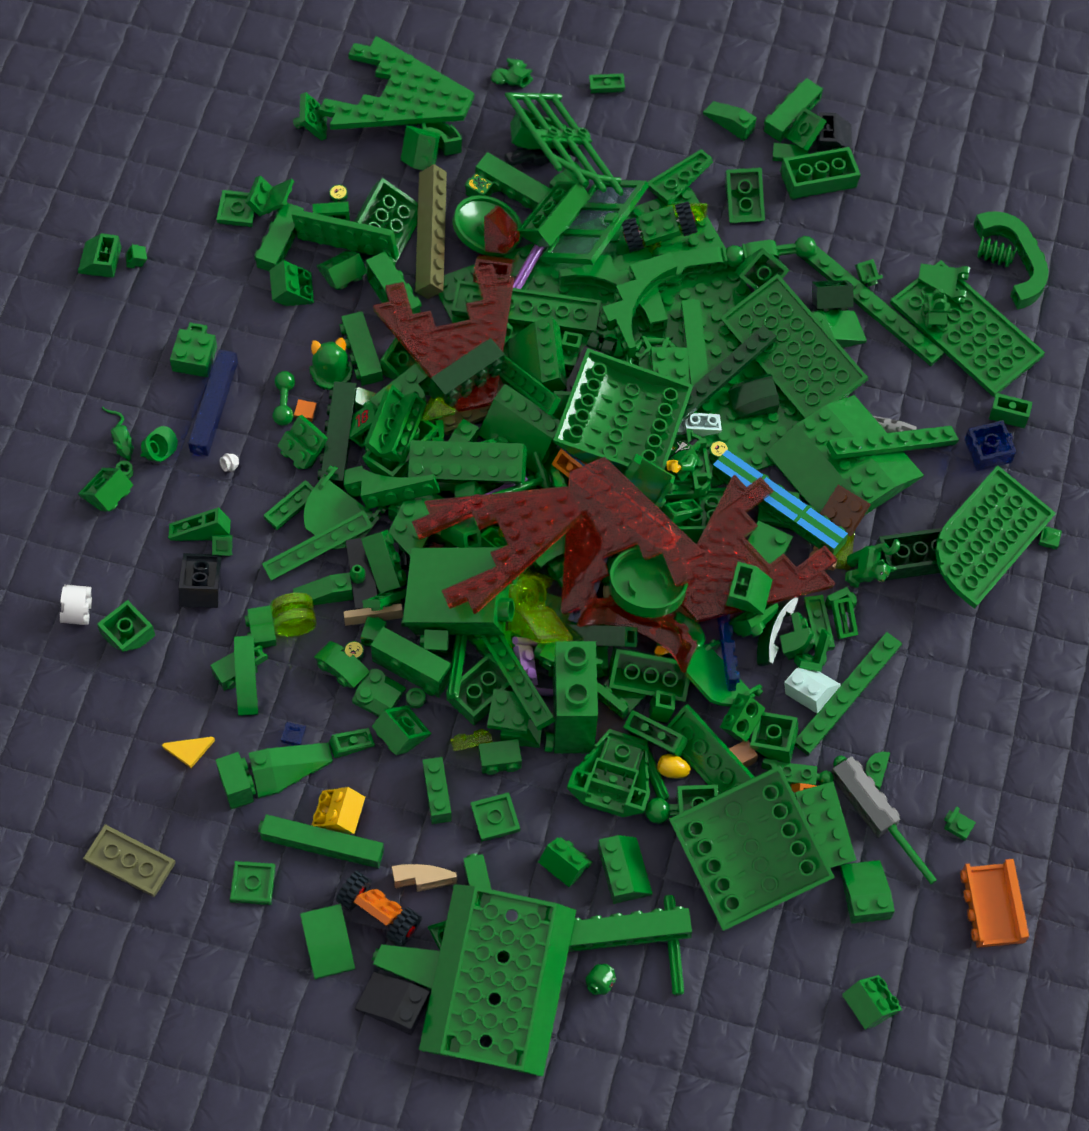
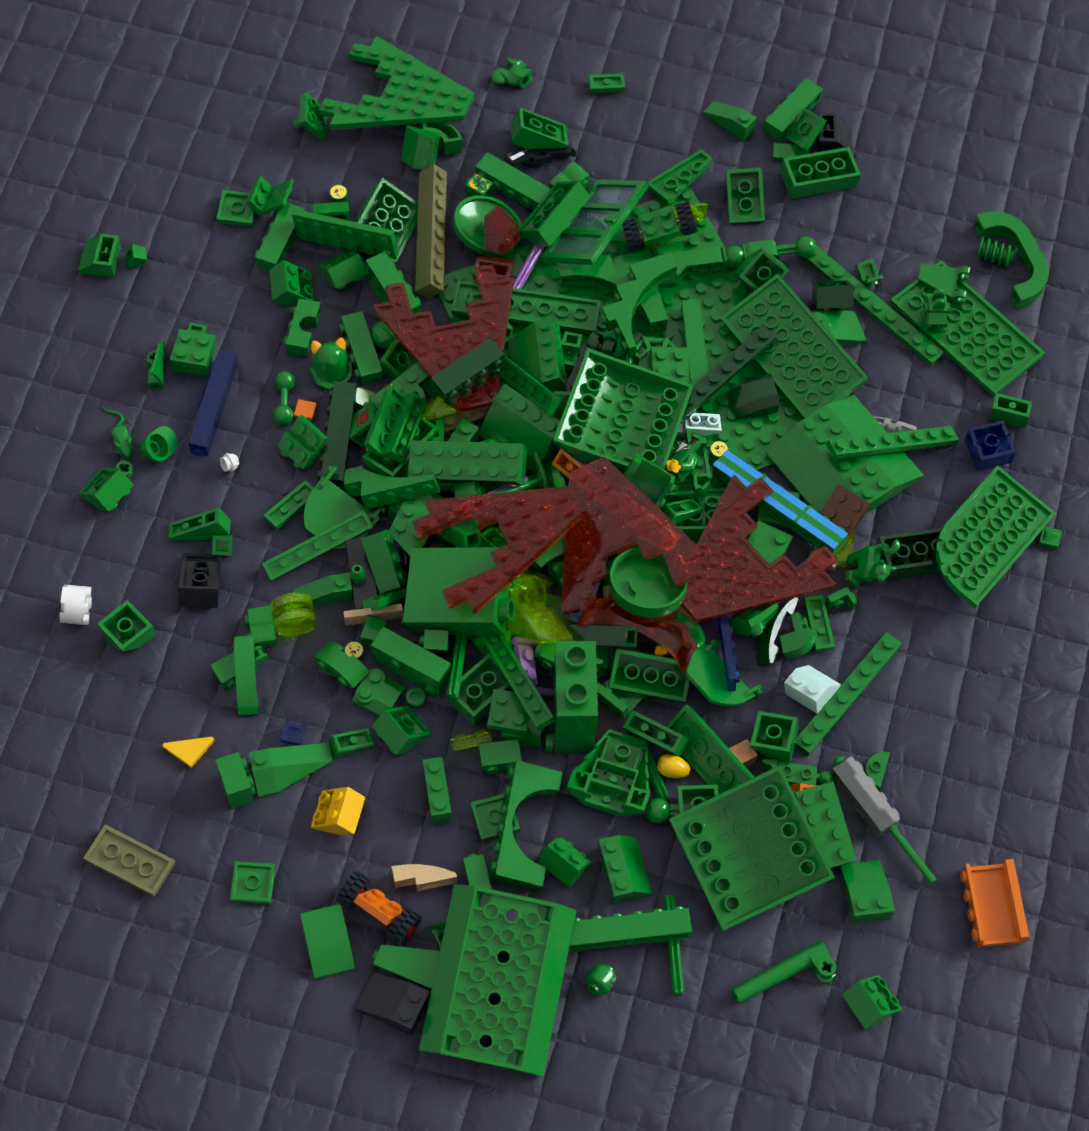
green brick [258,815,384,869] -> none
green piece [505,93,624,196] -> none
green brick [649,690,675,723] -> none
green brick [720,693,766,742] -> none
green slope [726,561,773,615] -> none
green bracket [794,629,832,672] -> none
green tile [831,597,858,639] -> none
green bracket [944,807,976,841] -> none
none -> green panel [147,341,166,390]
none -> green arch [284,299,321,358]
none -> green hair [370,320,400,351]
none -> green arch [489,760,563,891]
none -> green axle [731,941,836,1004]

